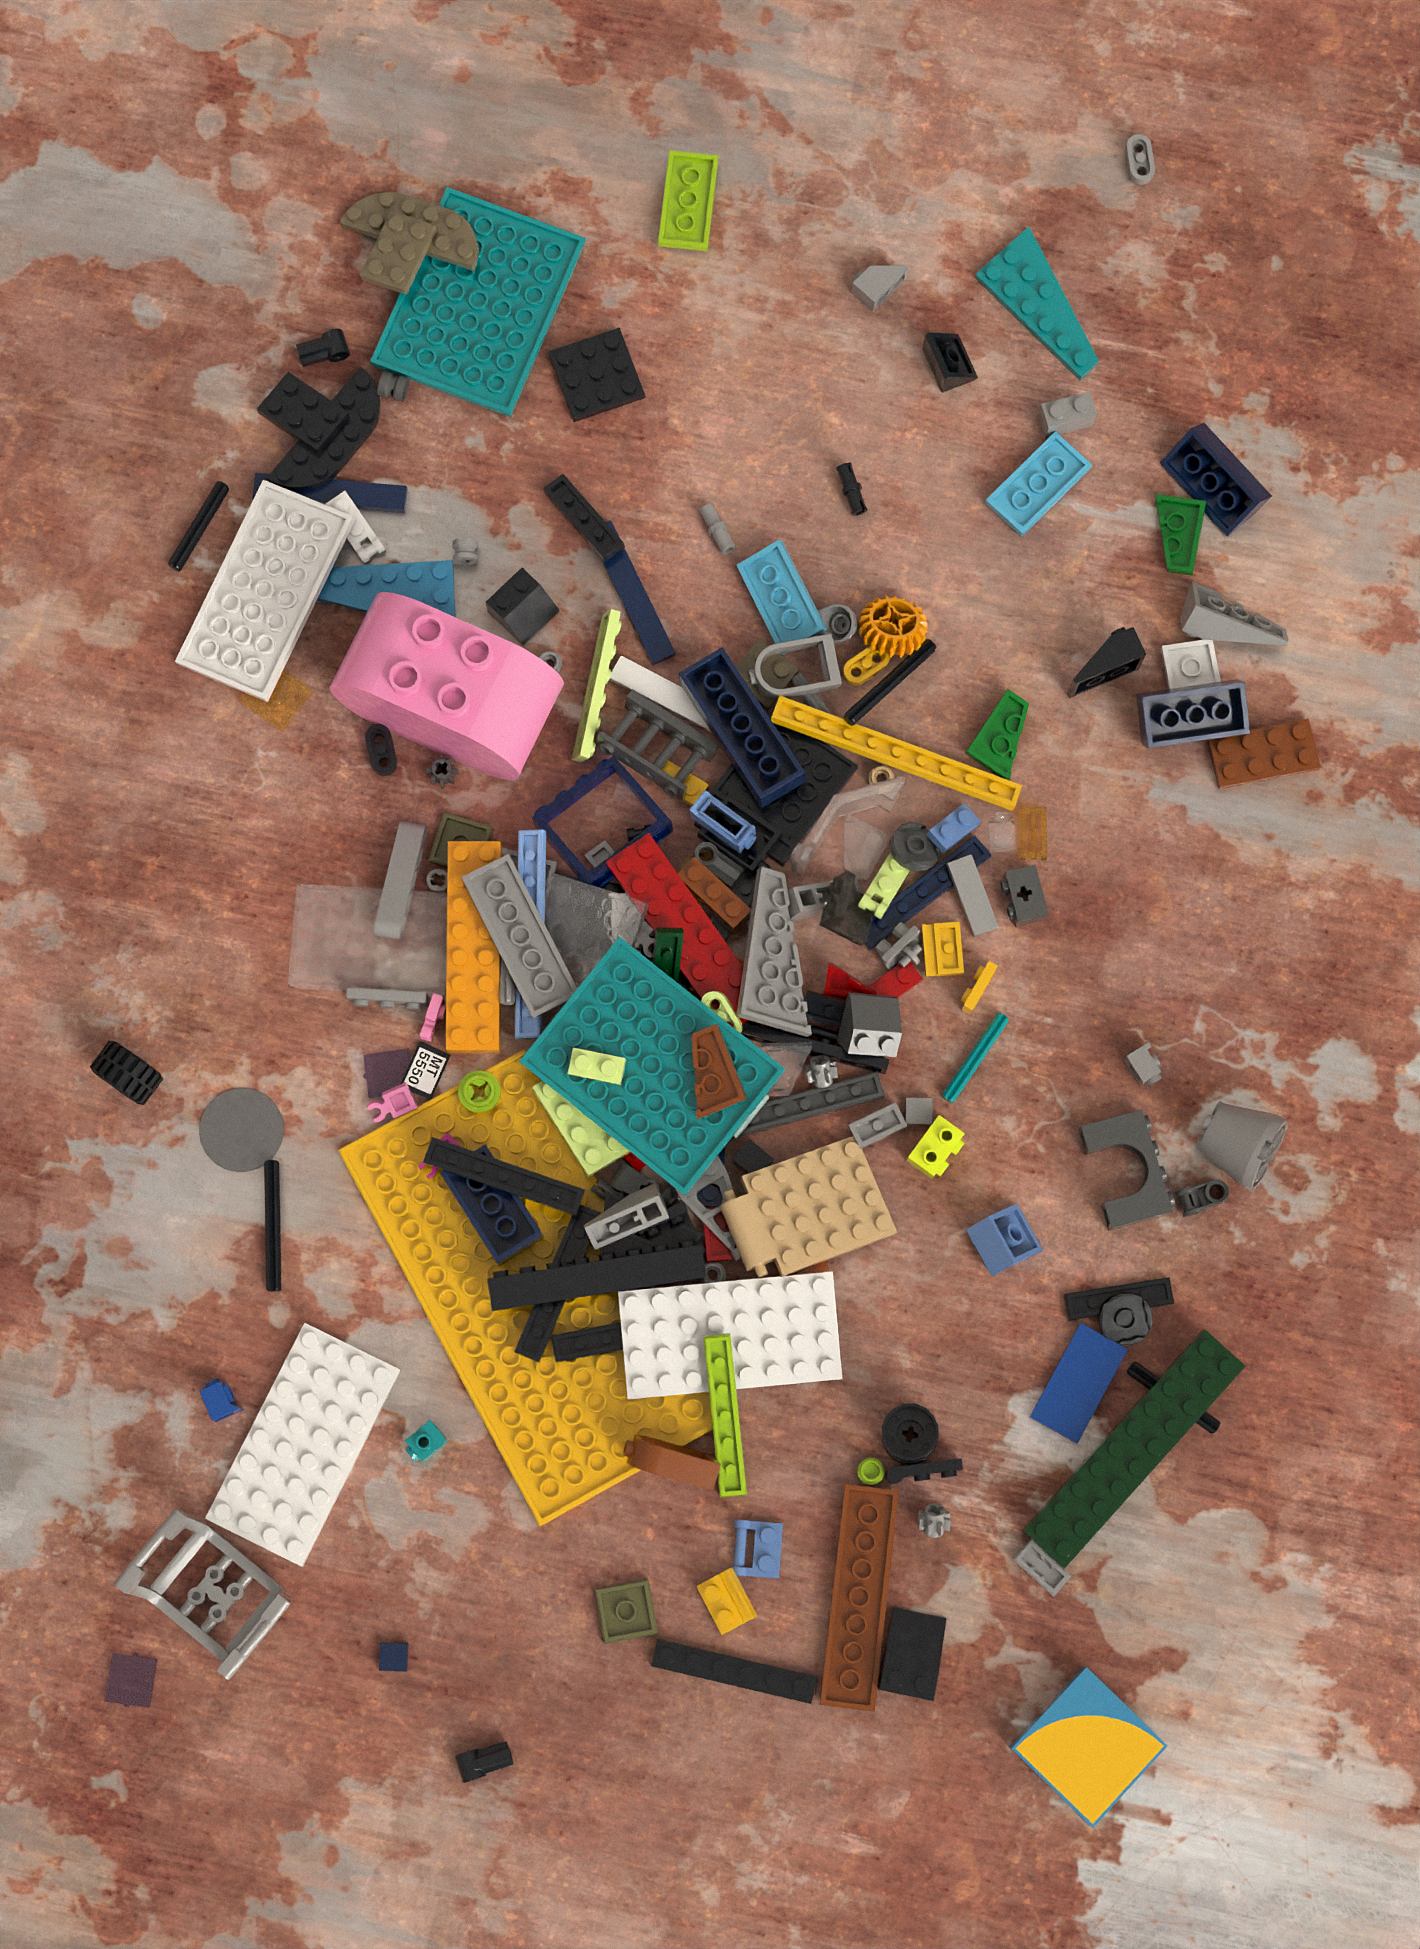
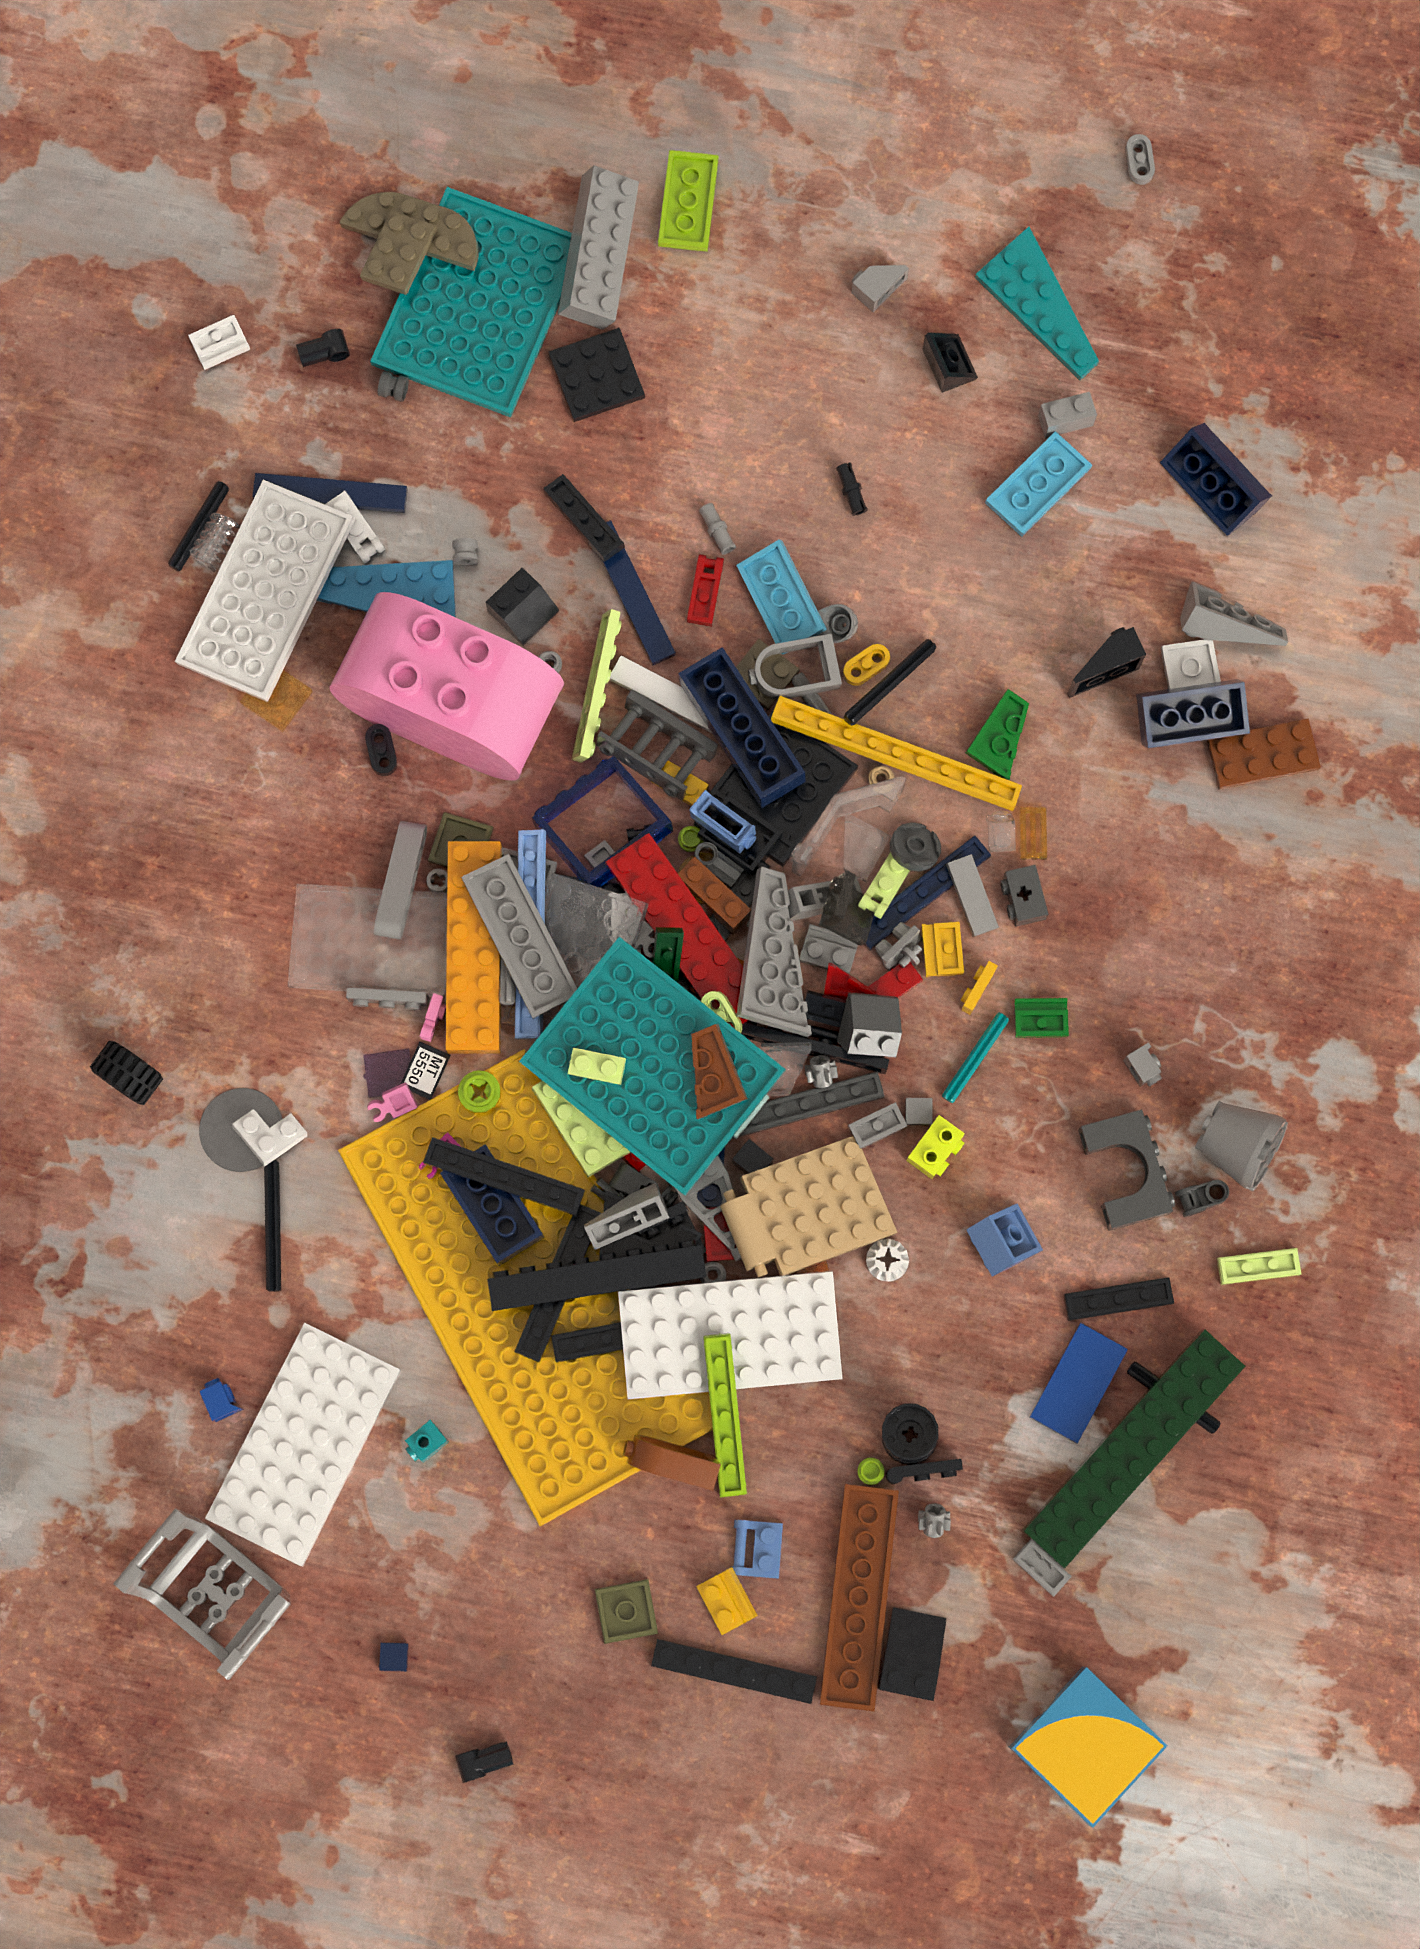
piece [104,1653,158,1708] -> none
black plate [257,367,381,491] -> none
dark grey gear [426,754,459,789] -> none
light orange gear [858,594,928,658] -> none
medium blue plate [926,803,982,854] -> none
black tile [1099,1292,1153,1346] -> none
green wing [1156,494,1206,576] -> none
none -> white plate [188,315,250,370]
none -> clear piece [189,513,240,572]
none -> white plate [232,1109,307,1167]
none -> light grey brick [558,165,639,330]
none -> lime plate [678,826,703,852]
none -> red plate [687,554,724,627]
none -> light grey plate [799,924,860,974]
none -> white gear [866,1238,909,1282]
none -> green plate [1014,998,1069,1038]
none -> yellowish green tile [1217,1248,1301,1285]

